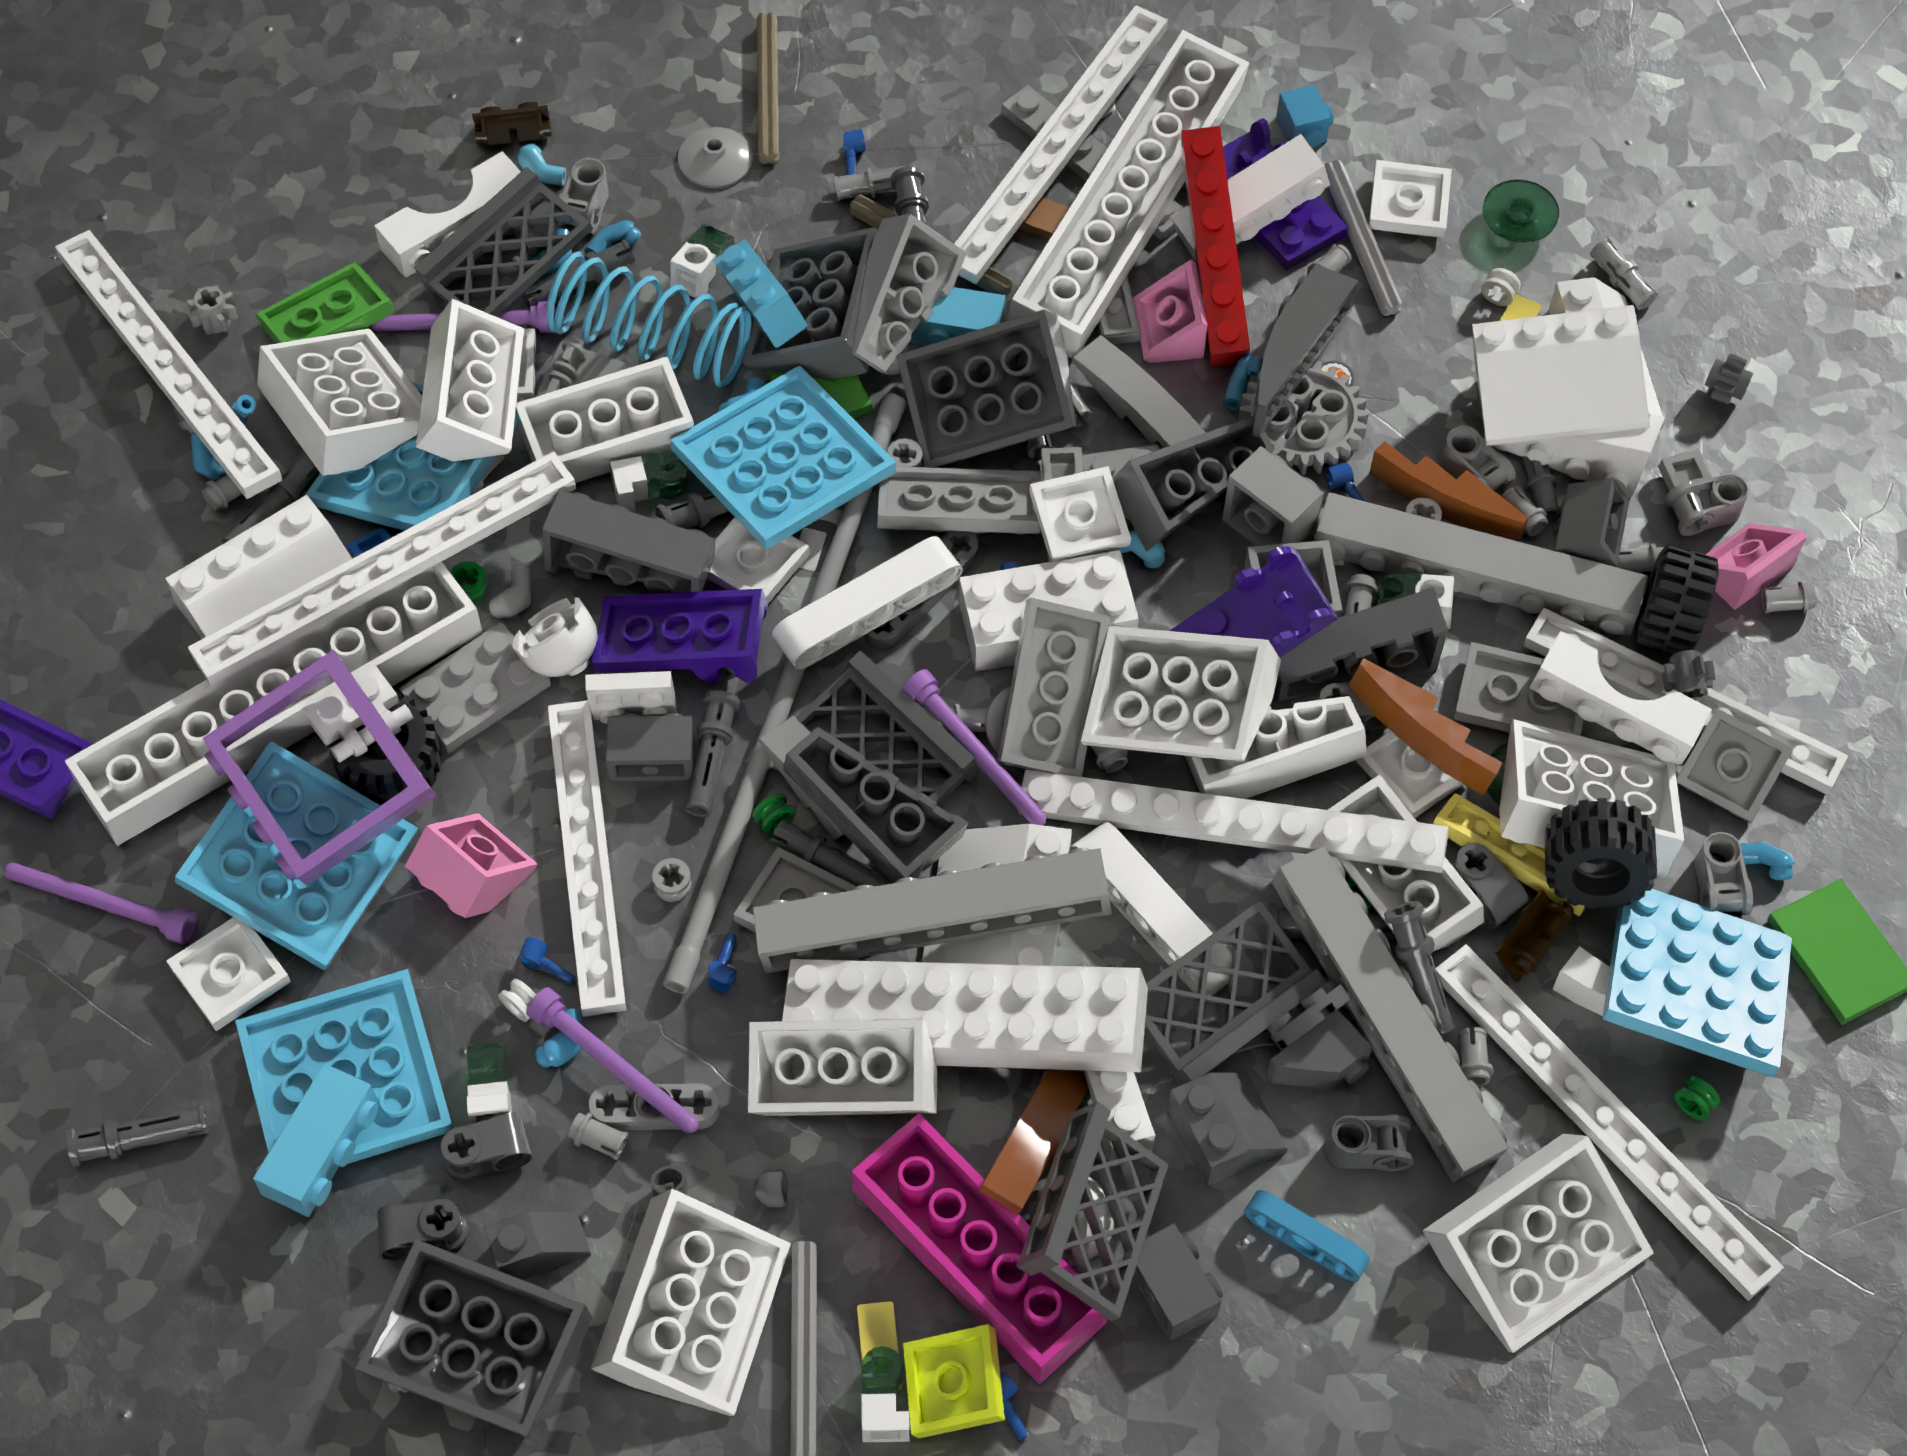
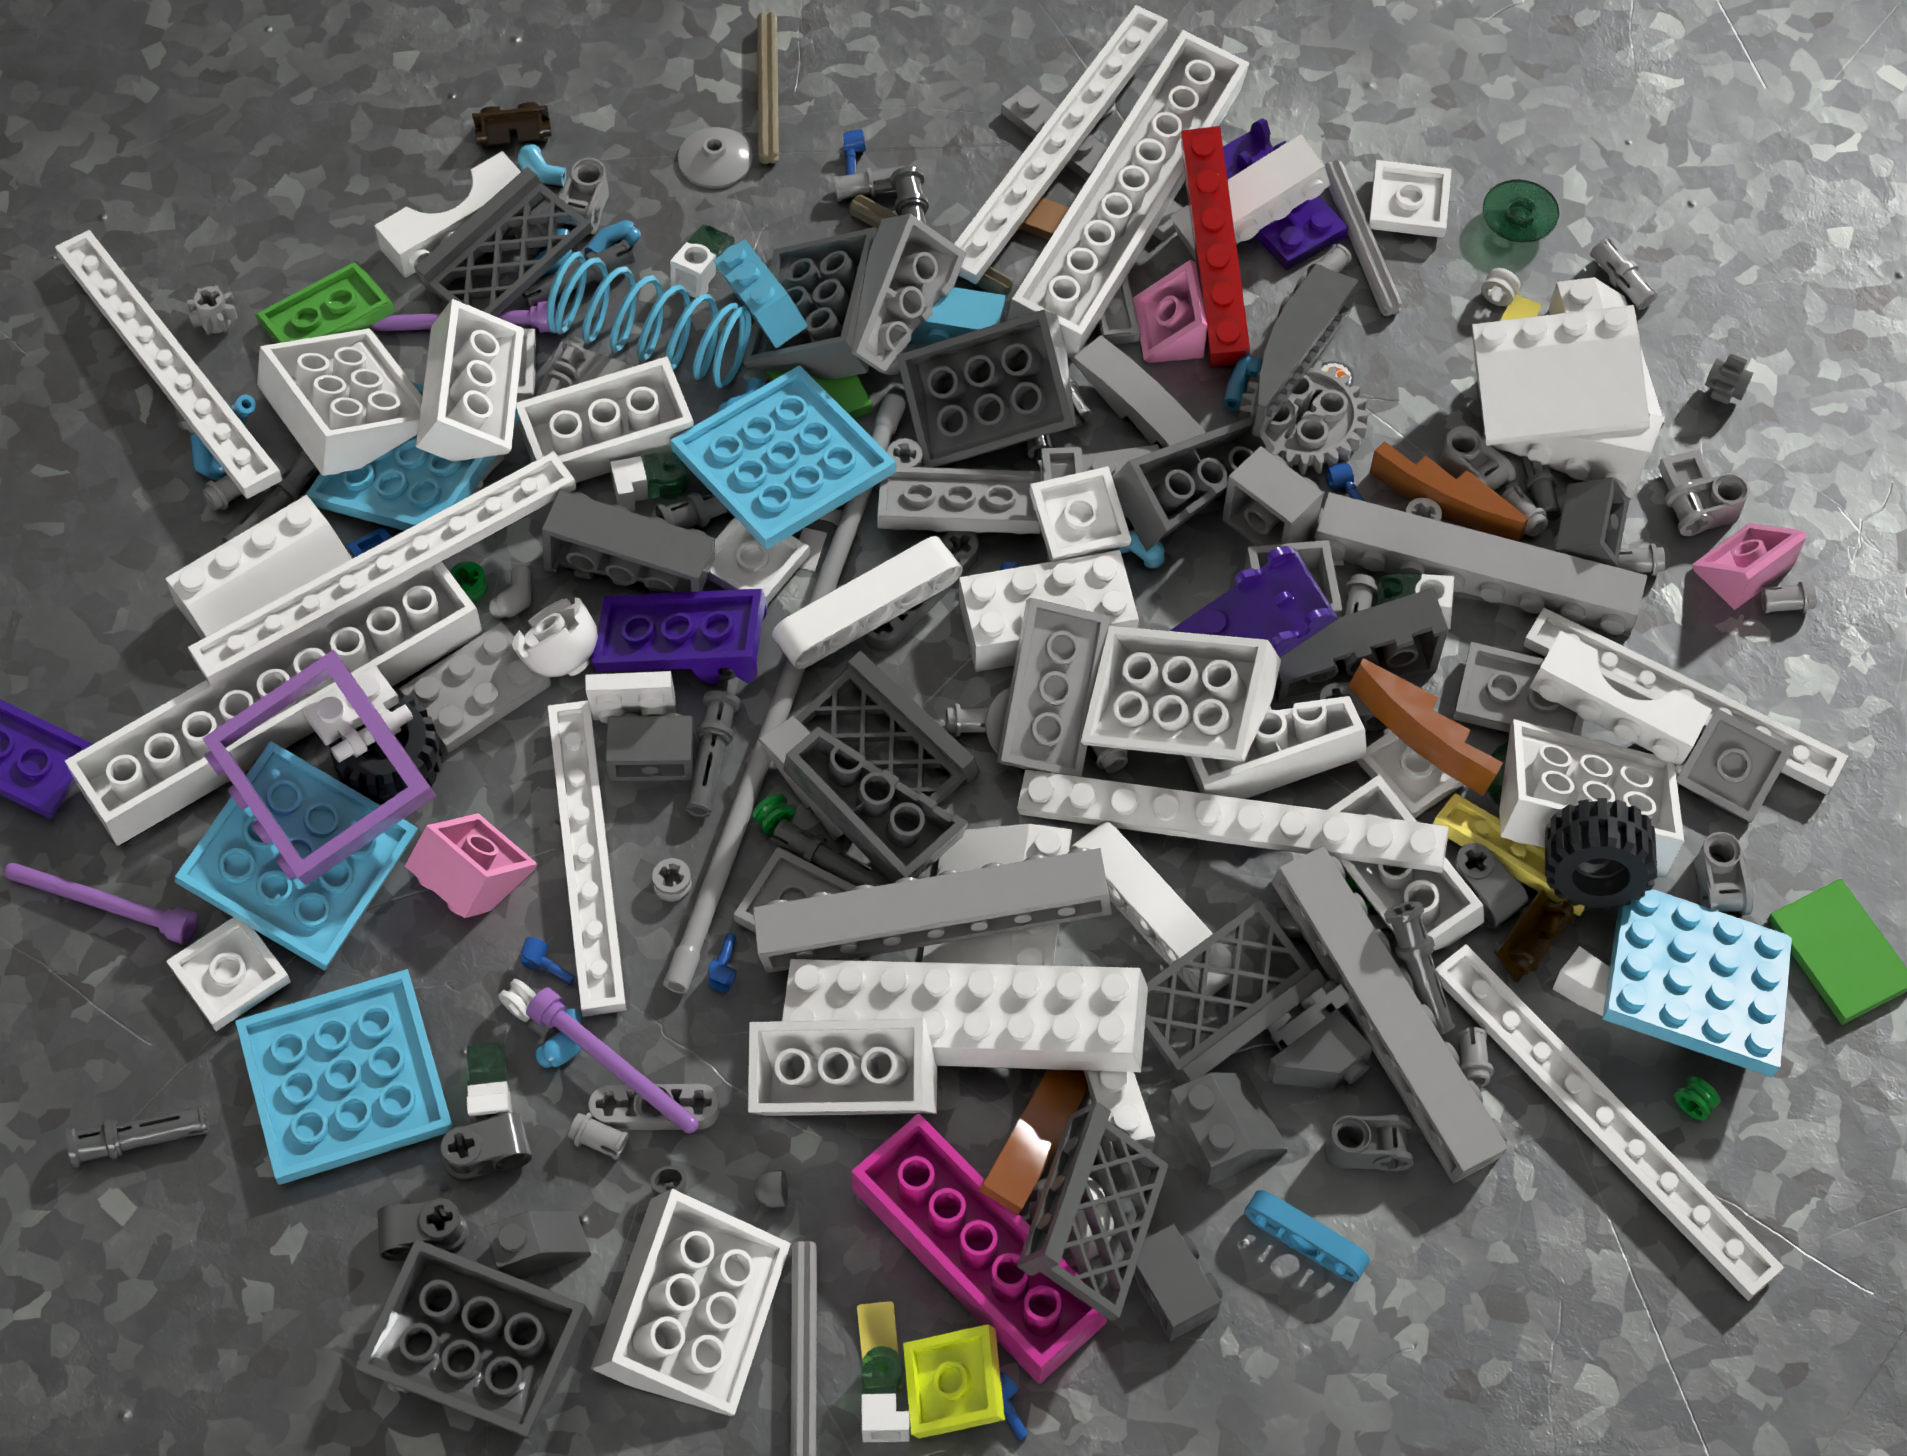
medium azure brick [253,1063,378,1217] -> none
medium lavender piece [902,669,1046,826] -> none
dark azure brick [1276,84,1333,147] -> none
white slope [1422,1134,1654,1353] -> none
black tyre [1635,544,1719,654] -> none
dark grey gear [1661,650,1716,701] -> none
dark azure arm [1741,842,1795,880] -> none

